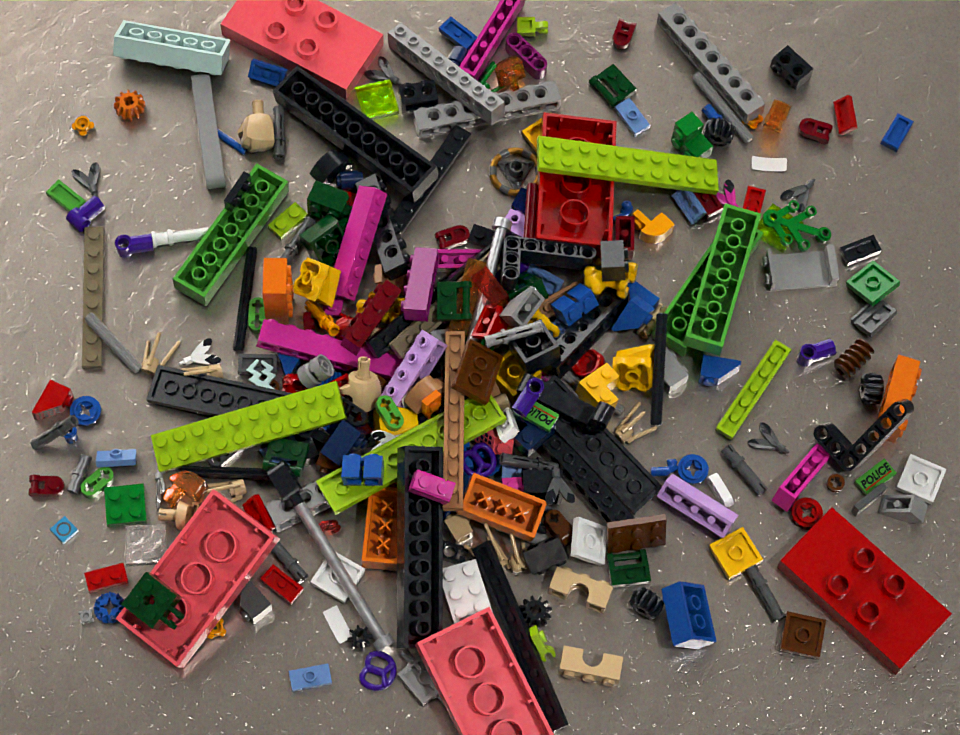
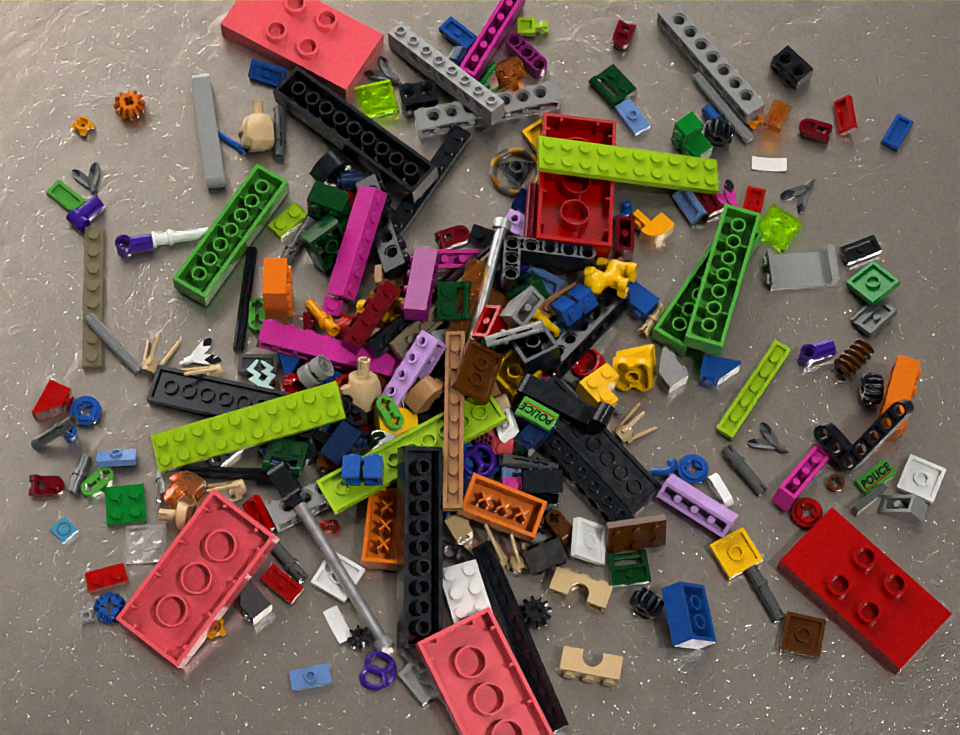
light aqua brick [113,20,231,75] -> none
dark green hinge [121,572,185,630] -> none
black plate [224,171,252,212] -> none
yellow piece [293,257,341,308] -> none
dark pink brick [408,470,456,505] -> none
orange plate [421,390,441,419] -> none
clear red plate [471,266,509,308] -> none
dark purple piece [511,378,544,418] -> none
lime plate [529,625,556,662] -> none
dark grey piece [545,464,575,505] -> none
brick [600,240,629,282] -> none
blue slope [611,295,655,331] -> none
black axle [650,313,668,426] -> none
green plant [762,200,831,252] -> none

